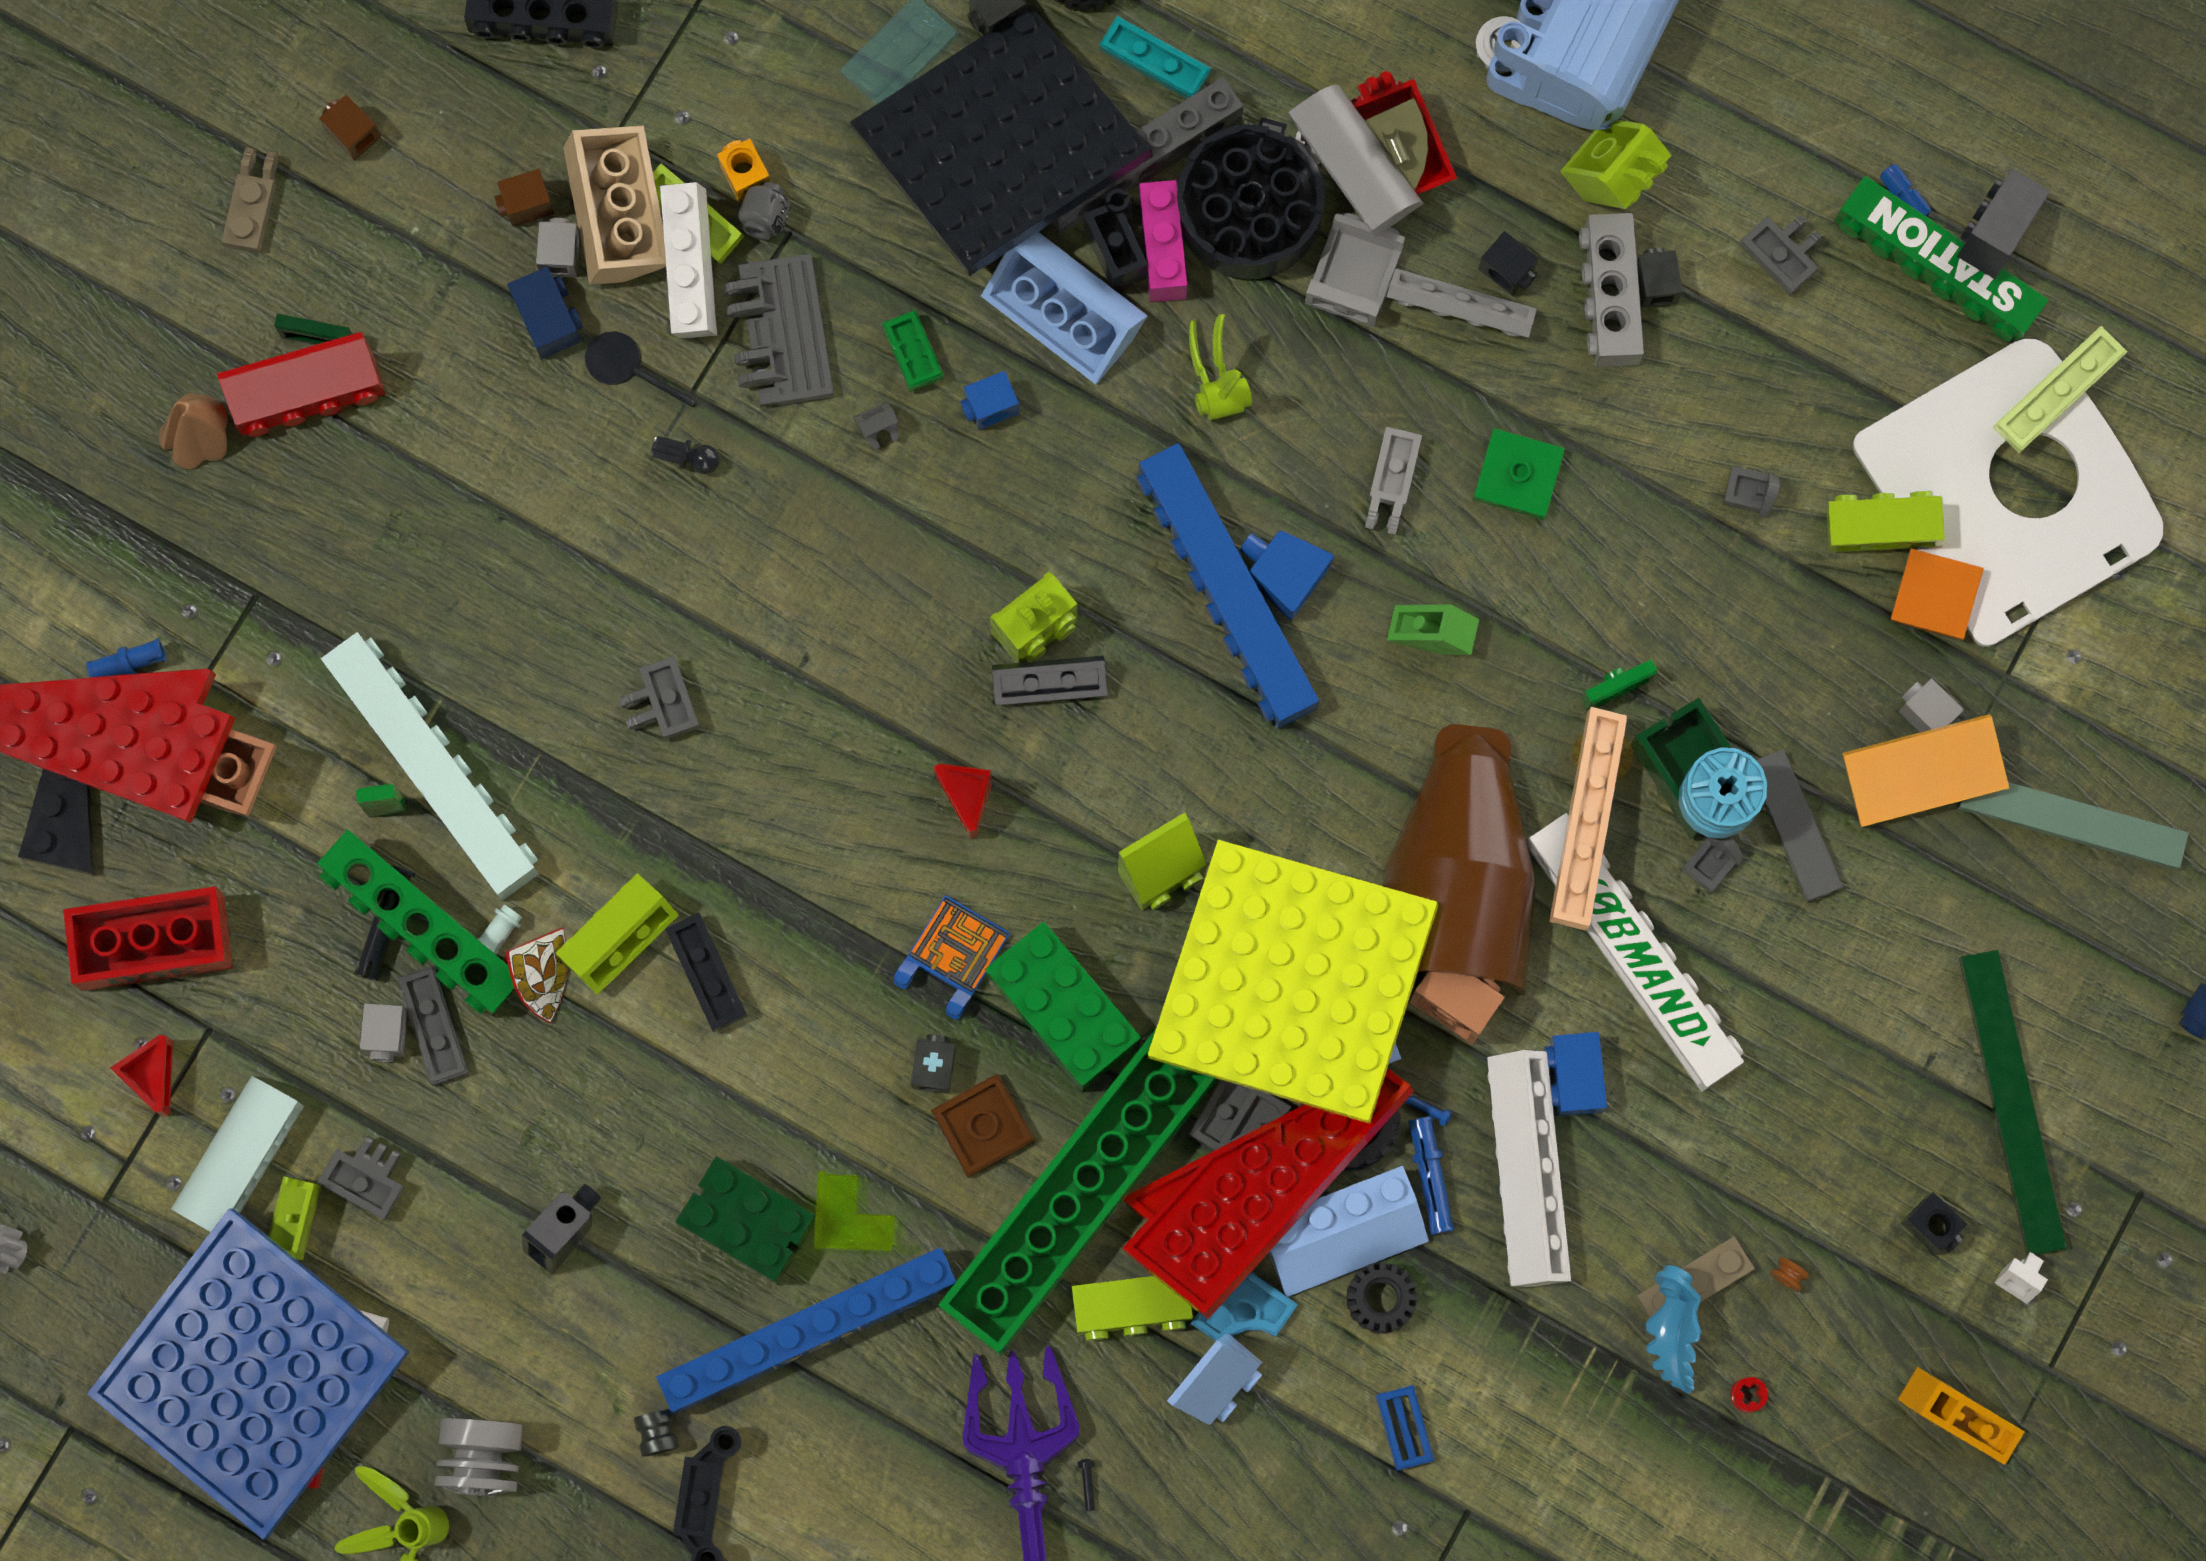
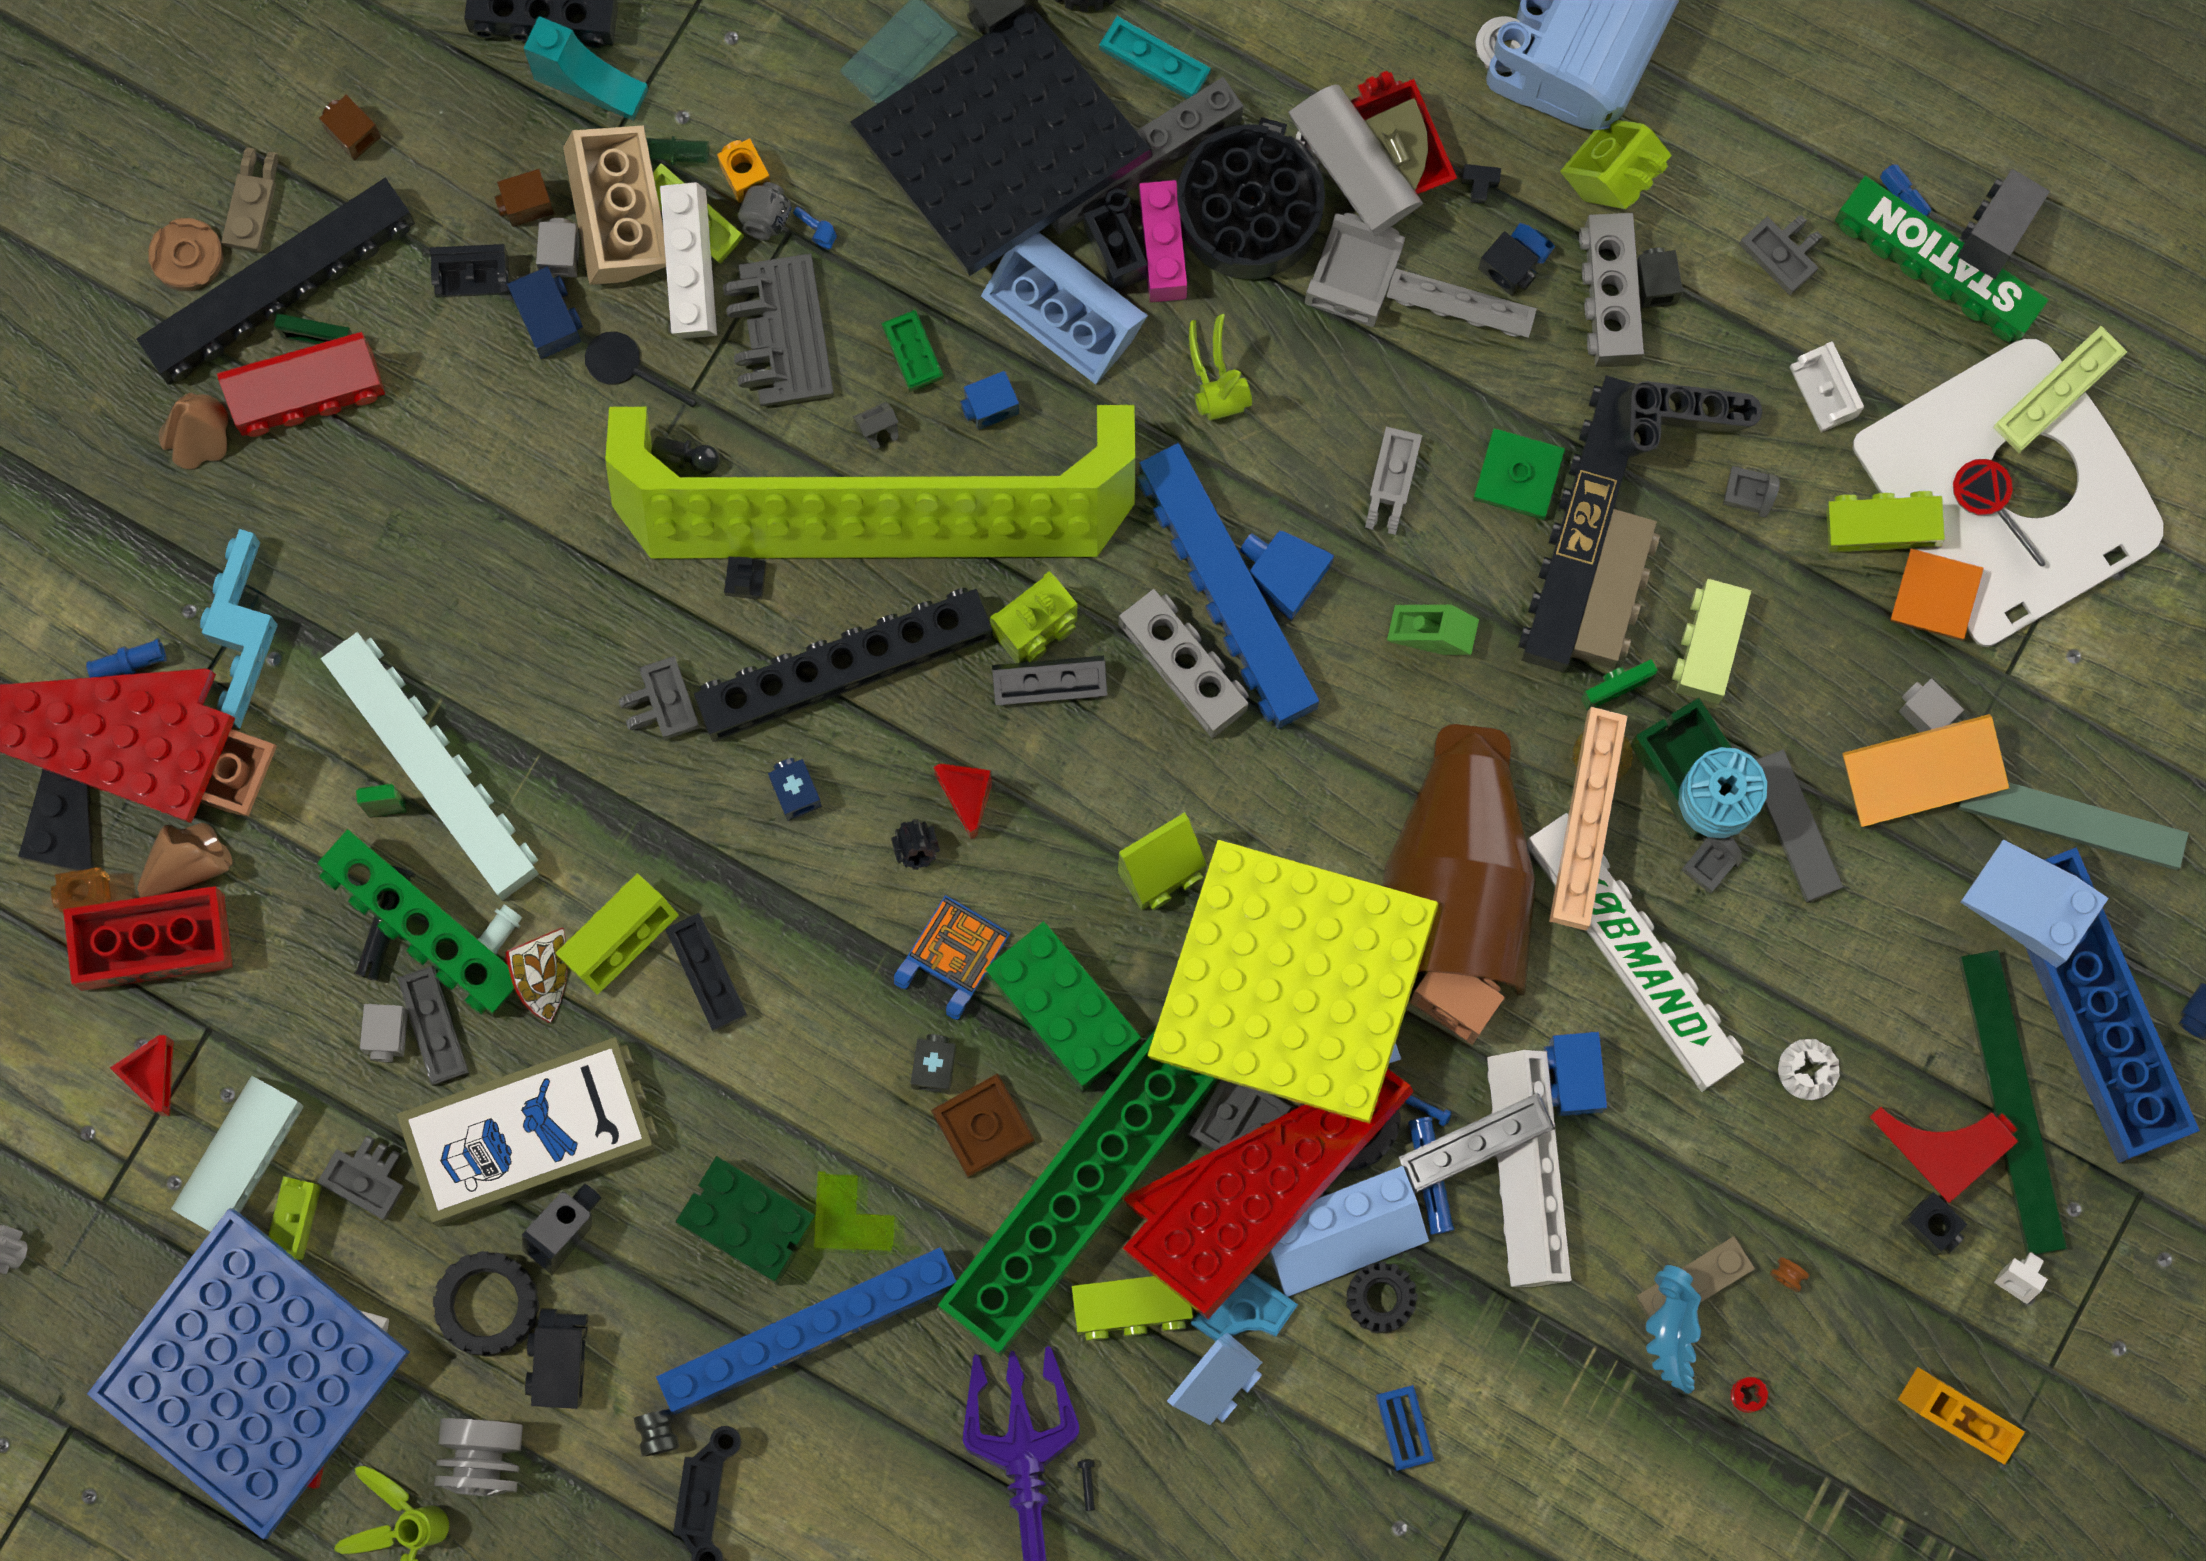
none -> clear orange brick [51,867,112,915]
none -> black brick [136,177,415,385]
none -> medium nougat hat [137,823,232,897]
none -> medium nougat tile [149,218,223,291]
none -> medium azure bracket [200,529,278,729]
none -> brick [396,1037,659,1227]
none -> black hinge [430,244,510,298]
none -> black tyre [433,1251,539,1357]
none -> teal arch [523,16,649,121]
none -> black hinge [525,1308,588,1409]
none -> lime arch [605,405,1135,558]
none -> clear green axle [646,136,710,165]
none -> black brick [694,588,993,742]
none -> black tile [724,556,767,600]
none -> dark blue brick [768,758,822,821]
none -> blue hand [793,207,837,249]
none -> black gear [891,819,940,870]
none -> light grey brick [1118,589,1249,738]
none -> tile [1398,1093,1555,1193]
none -> black tile [1461,164,1501,204]
none -> blue piece [1511,223,1555,264]
none -> black brick [1518,375,1642,673]
none -> dark tan brick [1571,509,1660,669]
none -> black beam [1614,381,1762,457]
none -> yellowish green brick [1672,579,1751,704]
none -> white gear [1778,1039,1840,1100]
none -> white hinge [1790,341,1864,432]
none -> red arch [1869,1106,2018,1203]
none -> piece [1953,459,2046,567]
none -> light blue slope [1961,840,2109,968]
none -> blue brick [2025,847,2200,1163]

